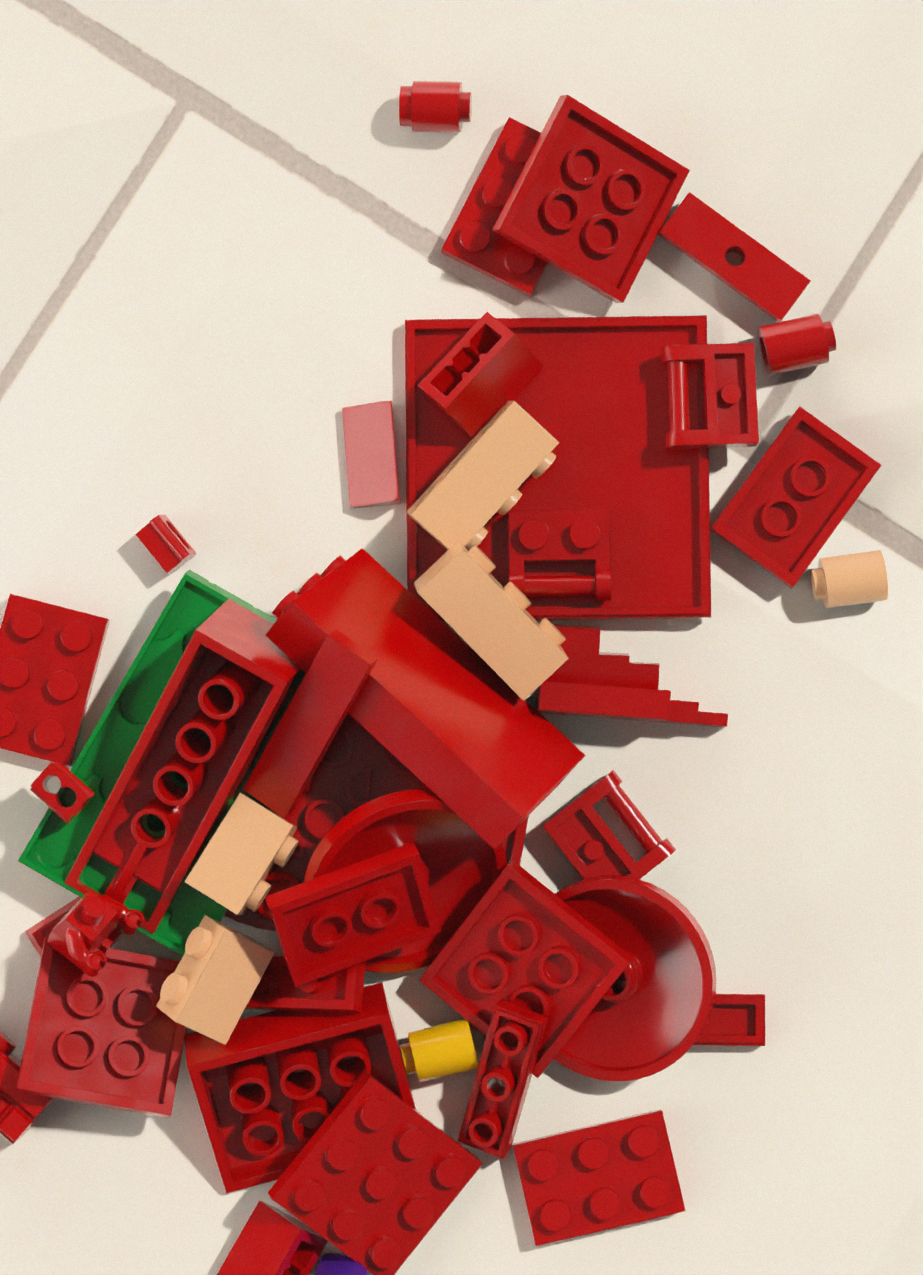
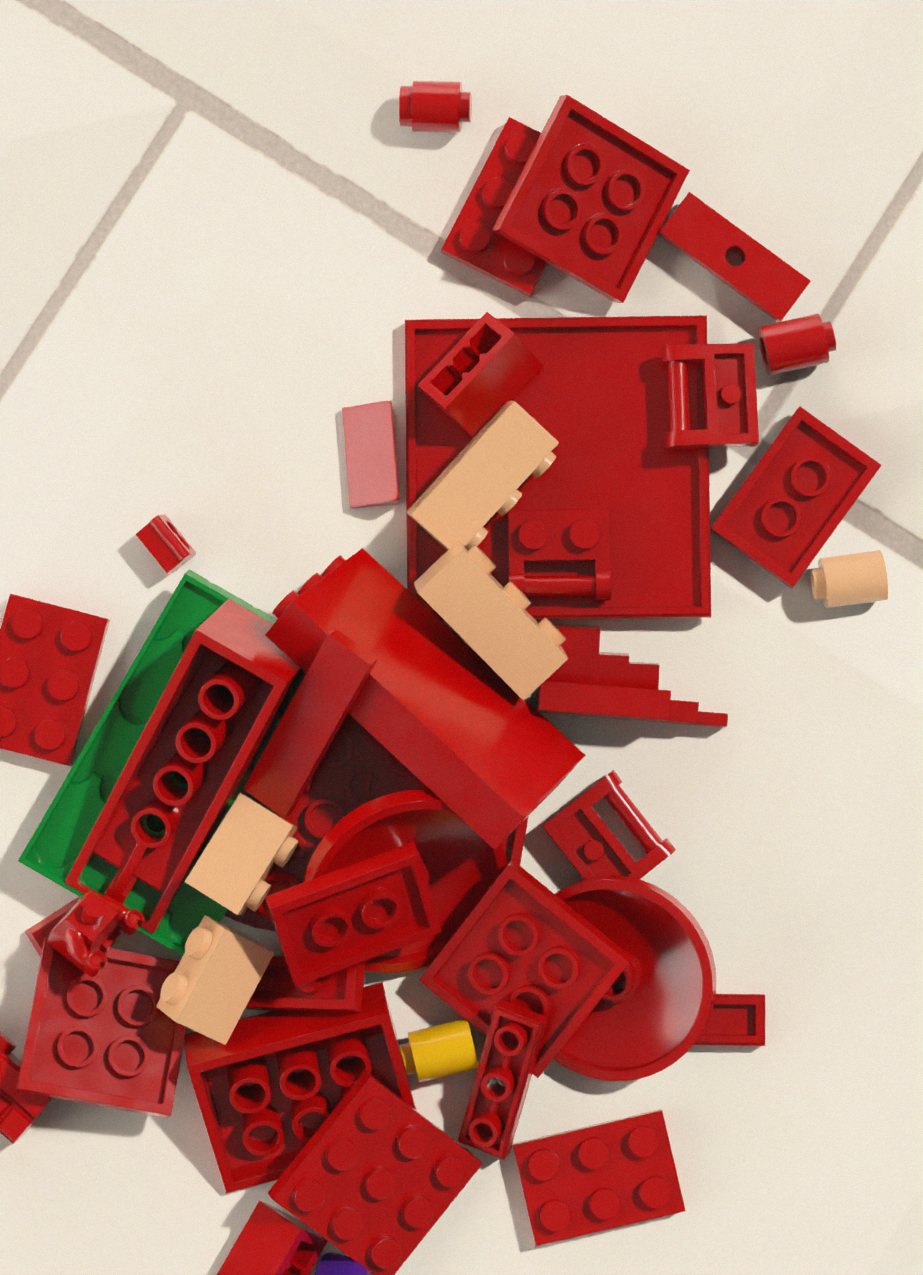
red piece [30,759,95,824] -> none

